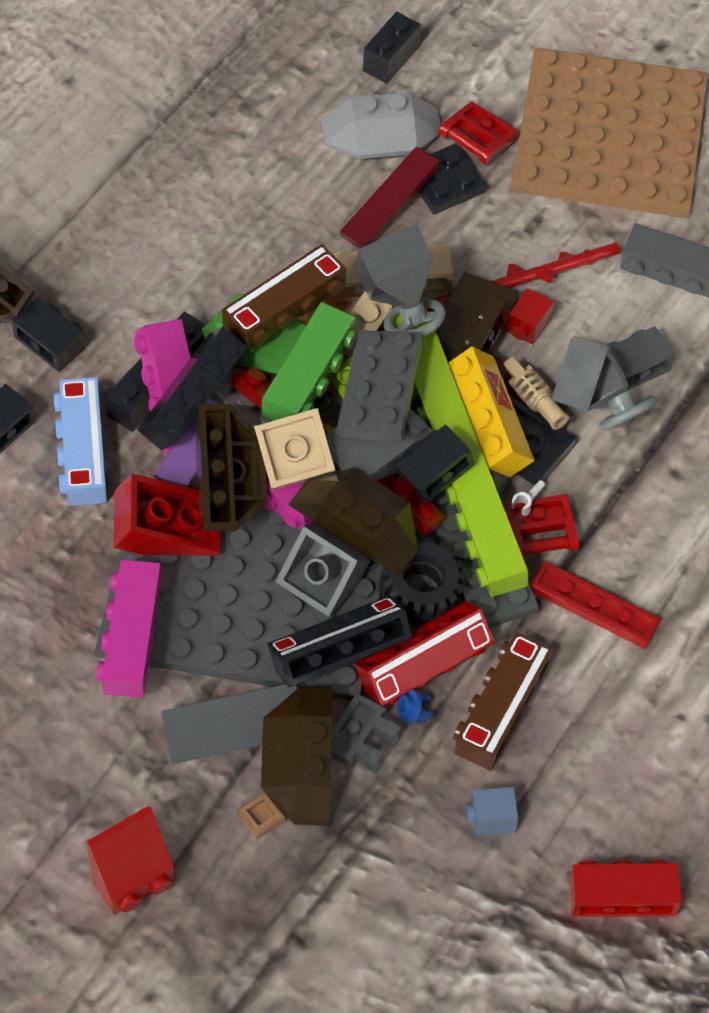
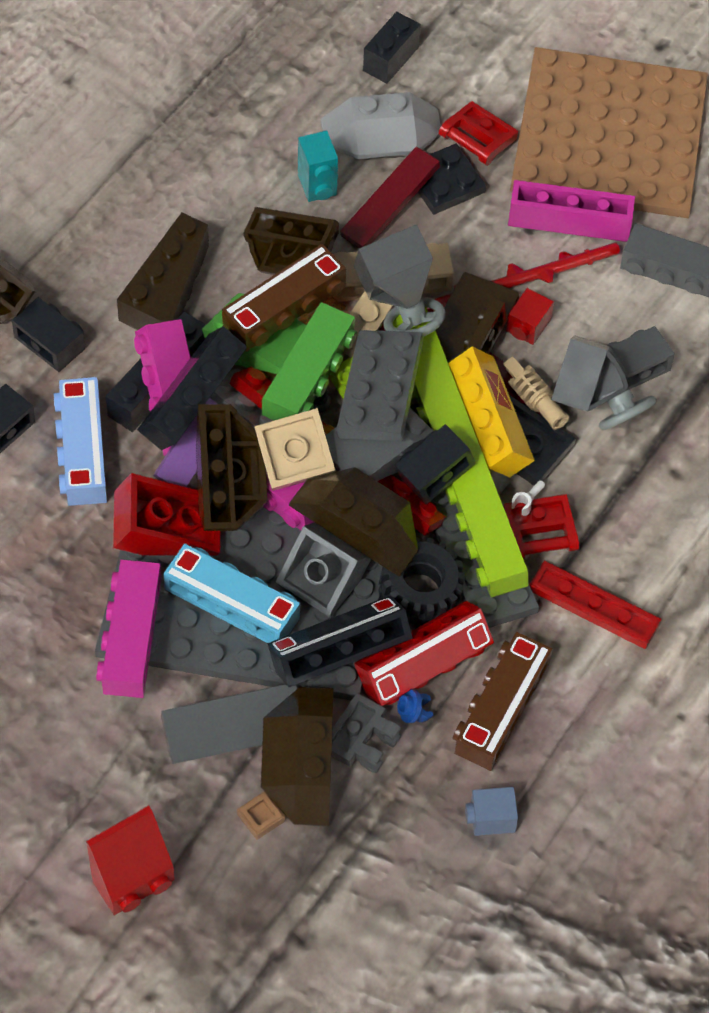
red brick [569,860,681,917] -> none
none -> dark brown wedge [117,212,209,330]
none -> medium azure brick [164,543,300,643]
none -> dark brown wedge [243,207,339,275]
none -> teal brick [298,130,338,202]
none -> dark pink brick [508,180,635,242]

